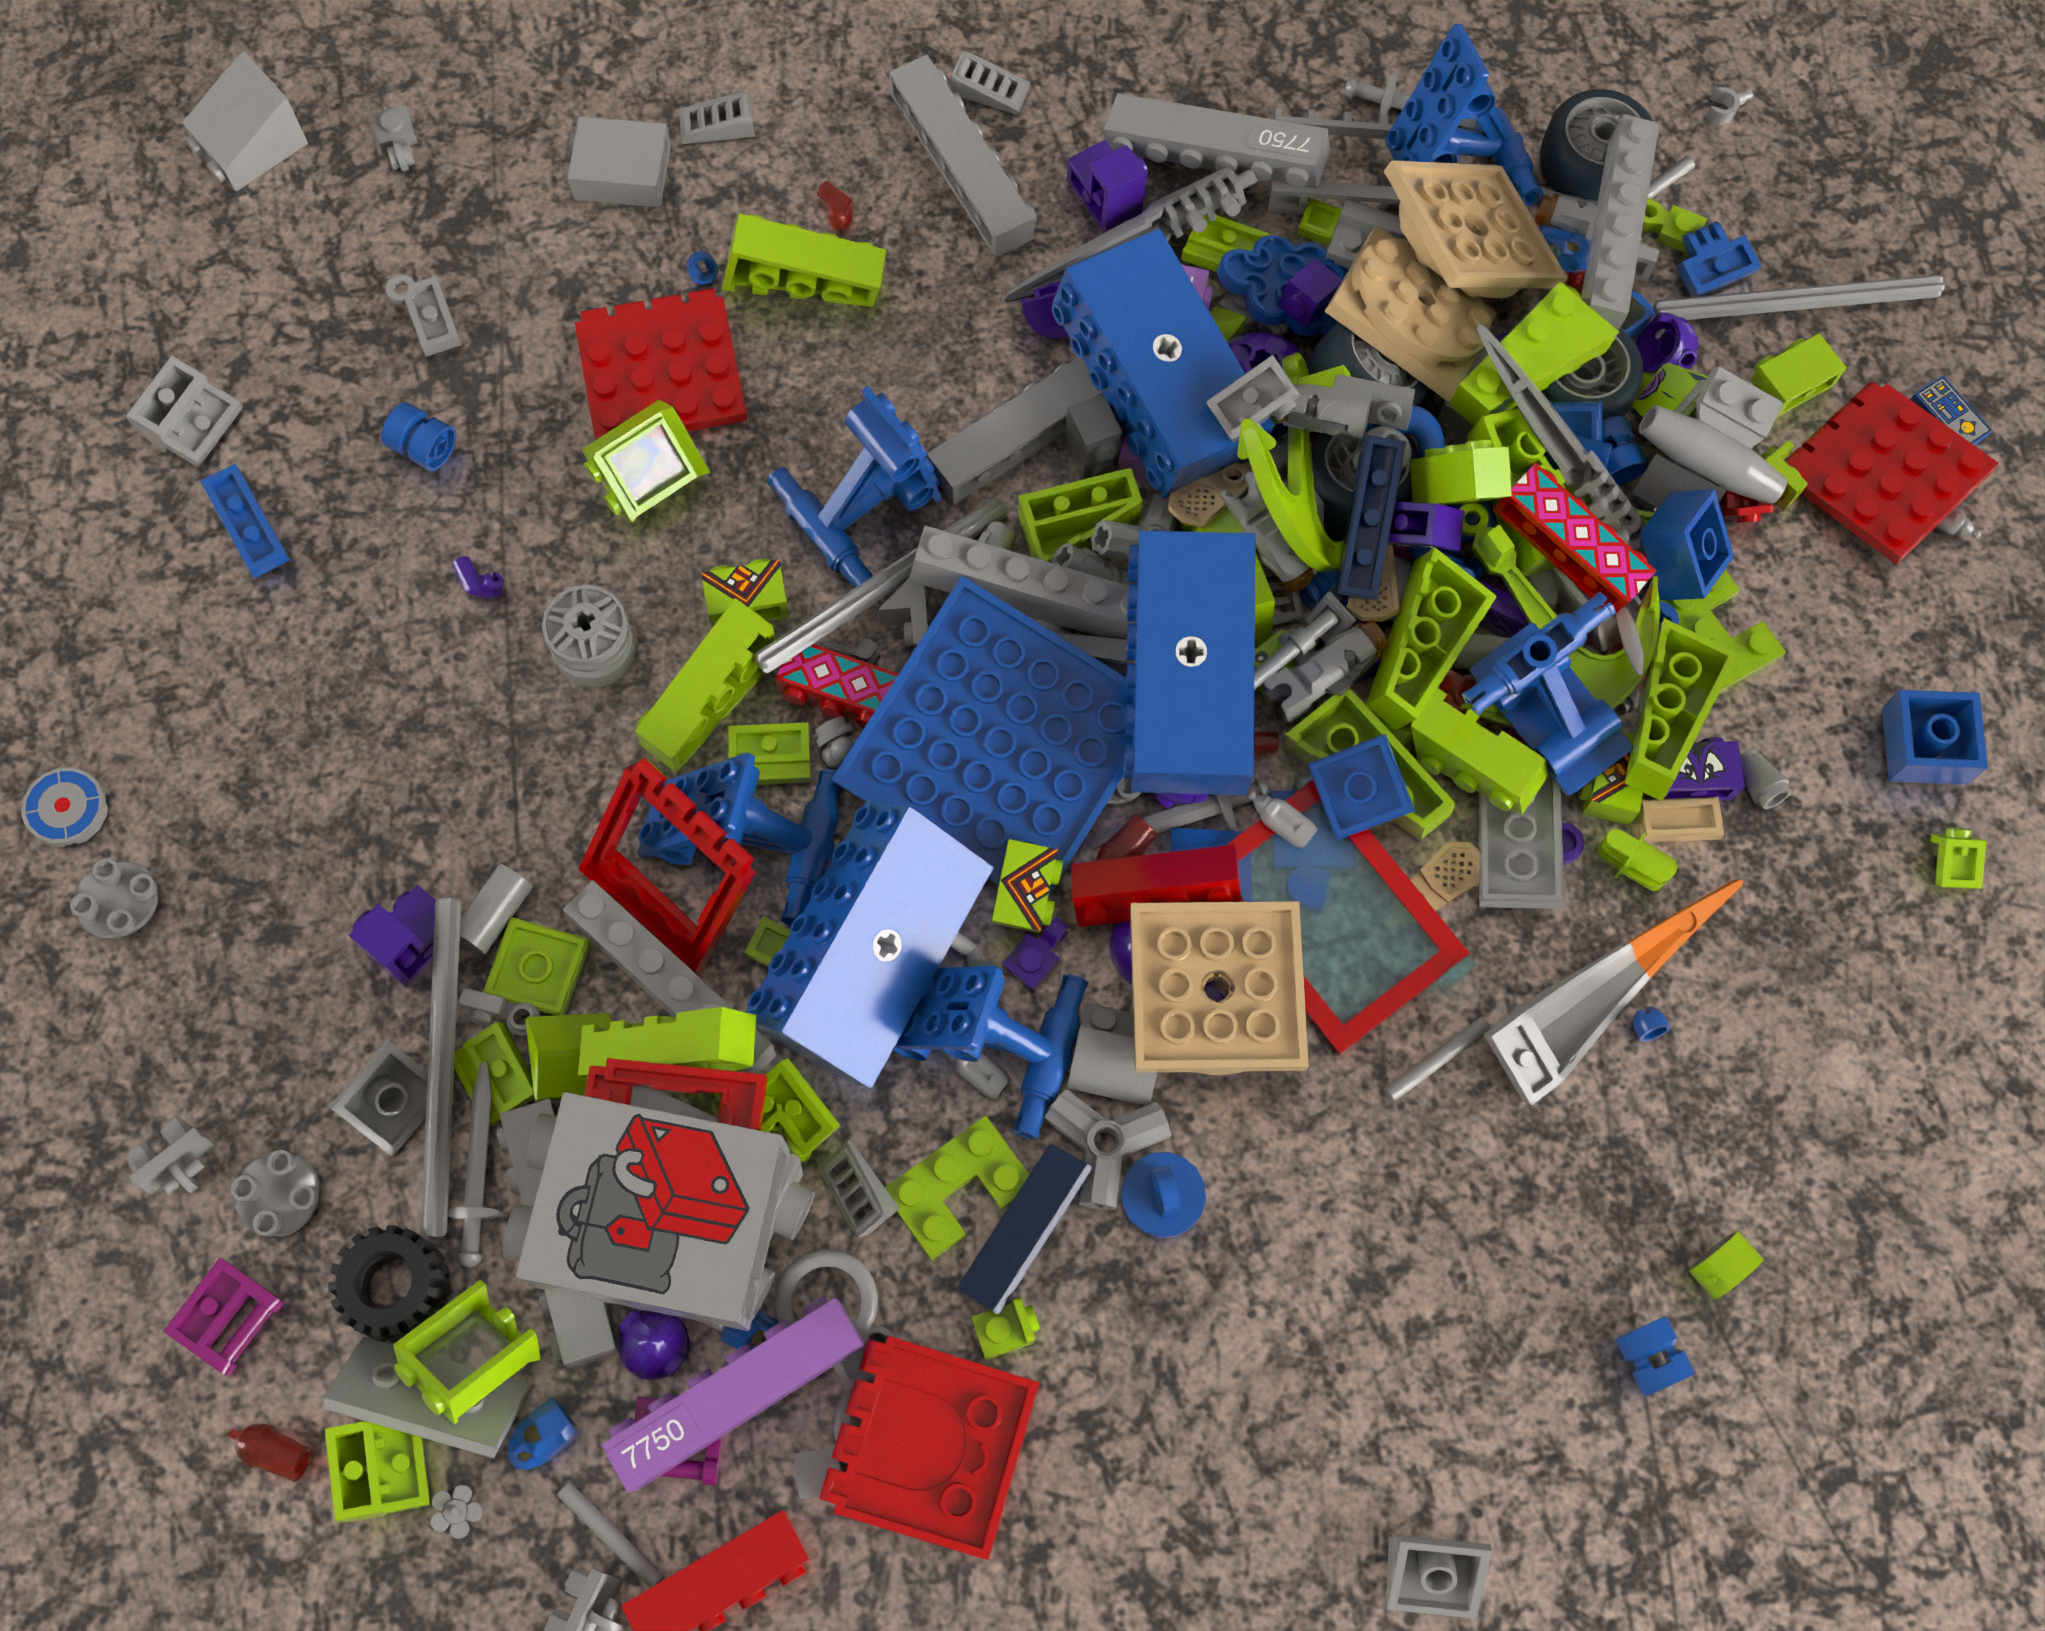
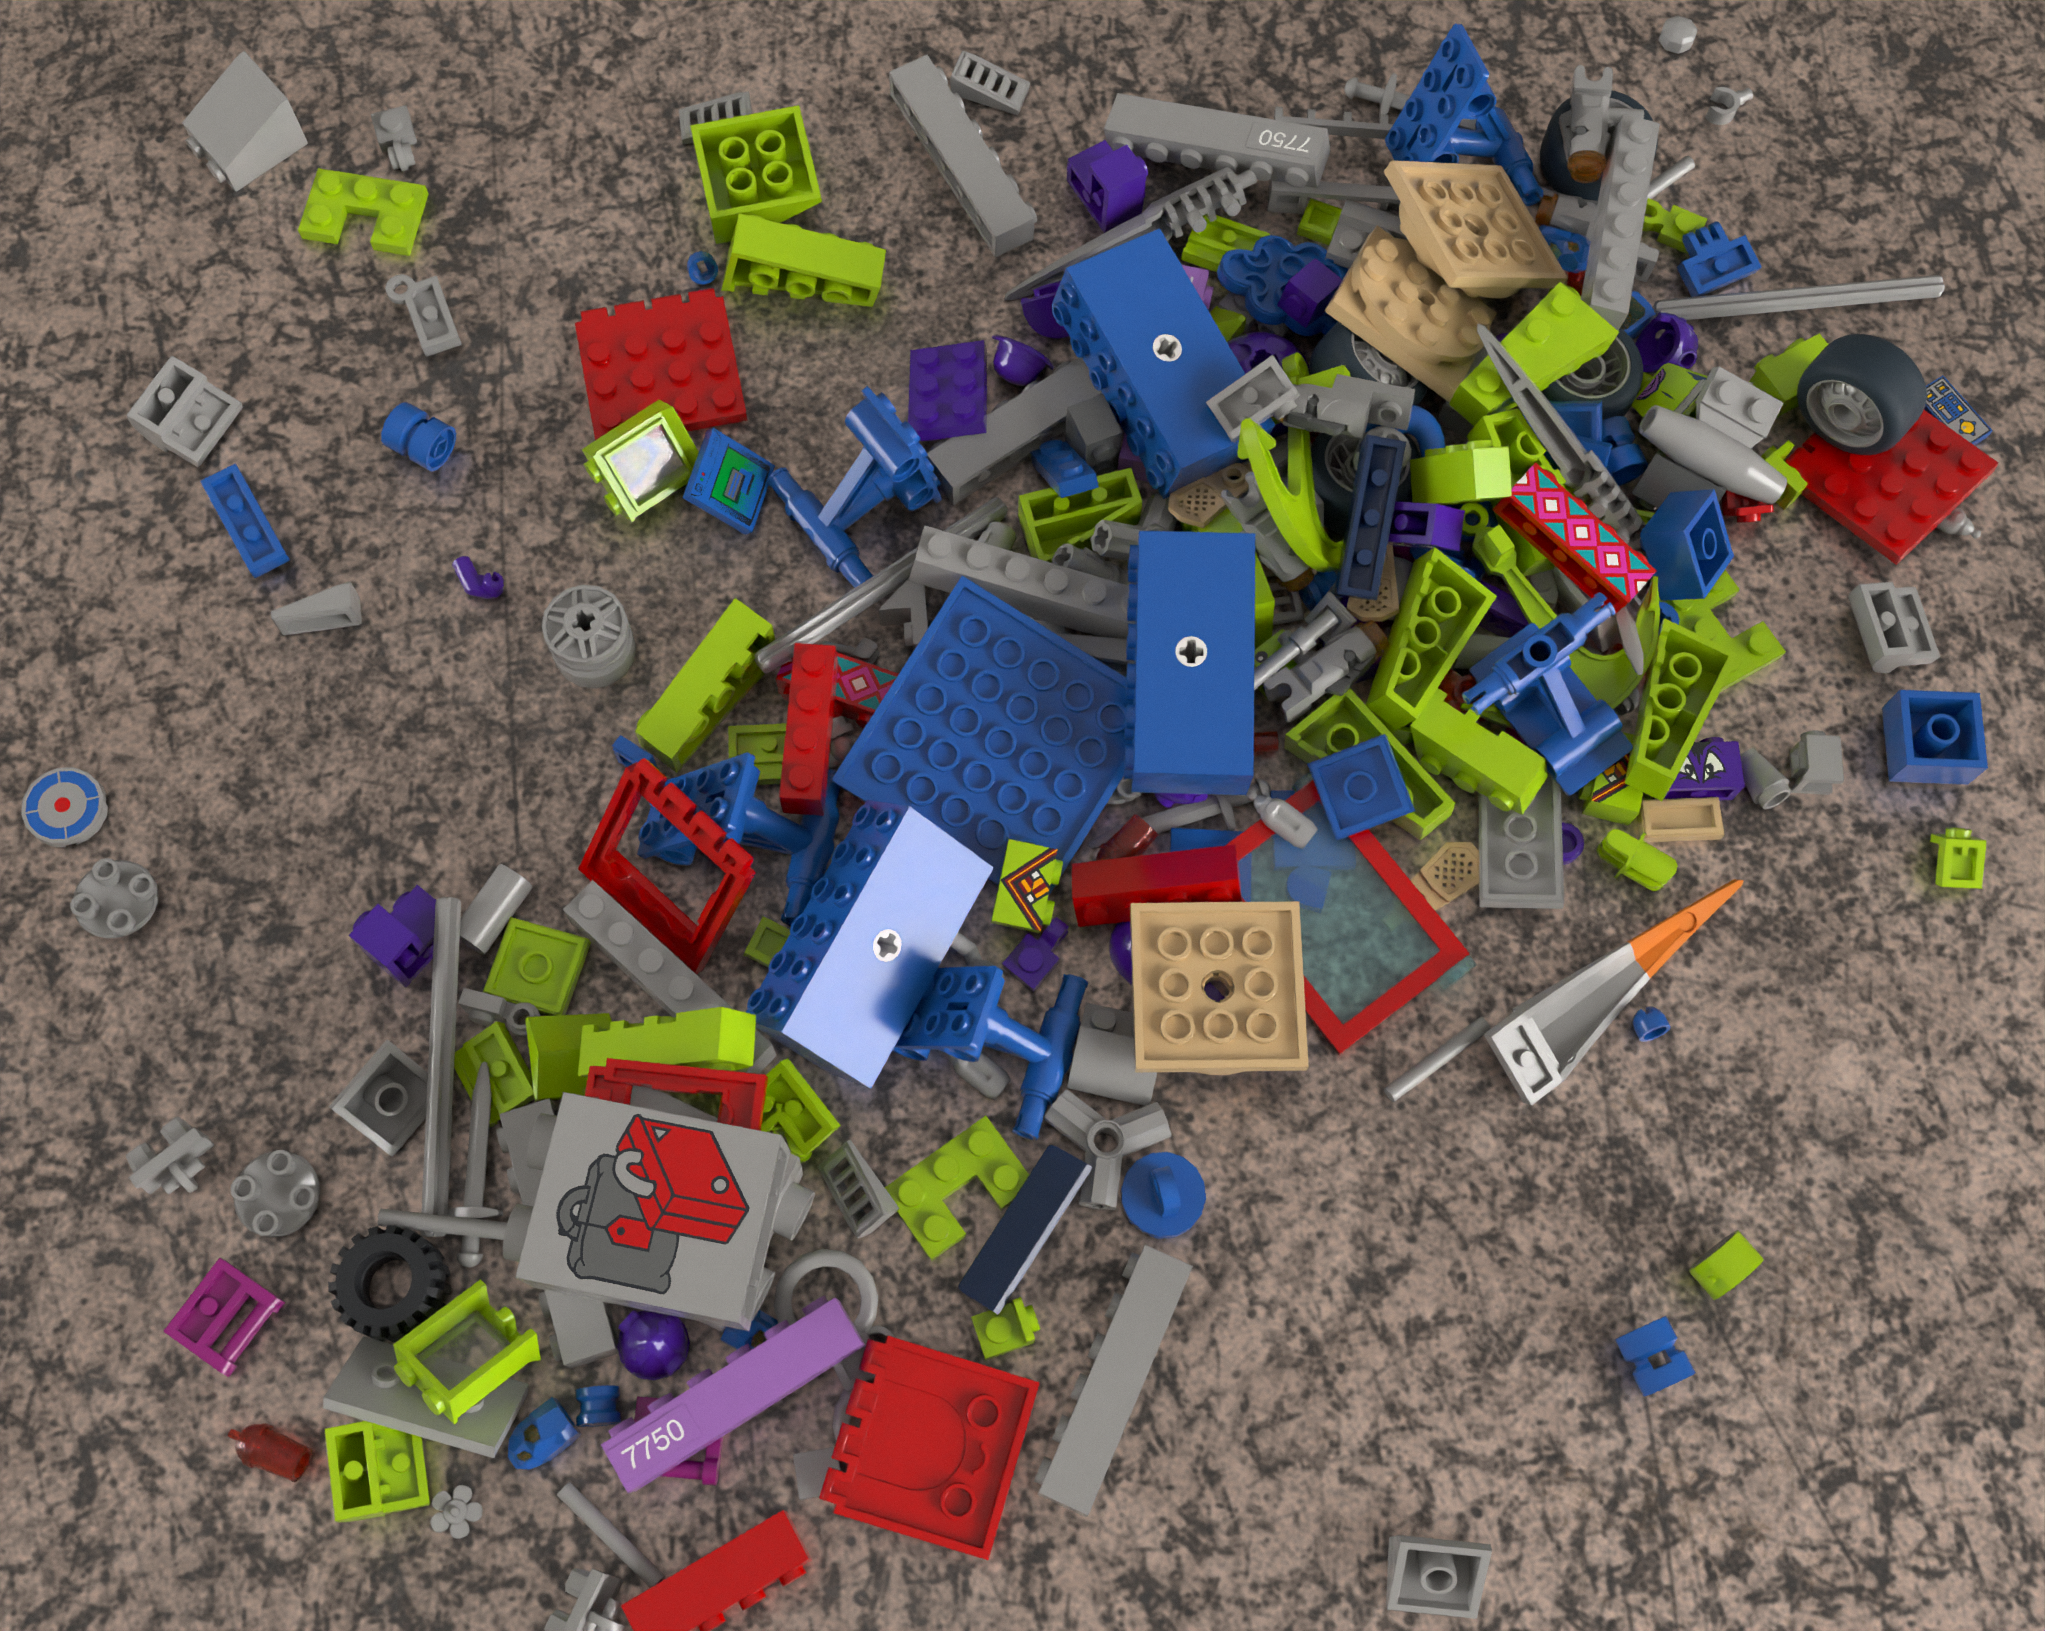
light grey brick [563,116,671,208] -> none
brick [701,558,790,628] -> none
clear red arm [817,181,854,230] -> none
none -> light grey slope [271,582,362,636]
none -> lime plate [298,168,428,256]
none -> light grey bar [377,1208,507,1240]
none -> blue wheel [575,1385,621,1427]
none -> blue tile [612,735,658,769]
none -> blue tile [683,428,775,535]
none -> lime slope [690,105,822,244]
none -> red brick [779,643,839,816]
none -> dark purple plate [908,340,987,442]
none -> dark purple hat [992,334,1054,387]
none -> blue plate [1030,440,1099,498]
none -> light grey brick [1034,1245,1193,1517]
none -> light grey piece [1559,65,1644,183]
none -> light grey tile [1659,15,1698,54]
none -> light grey window [1789,730,1844,795]
none -> black wheel [1797,334,1927,455]
none -> light grey brick [1848,582,1940,673]

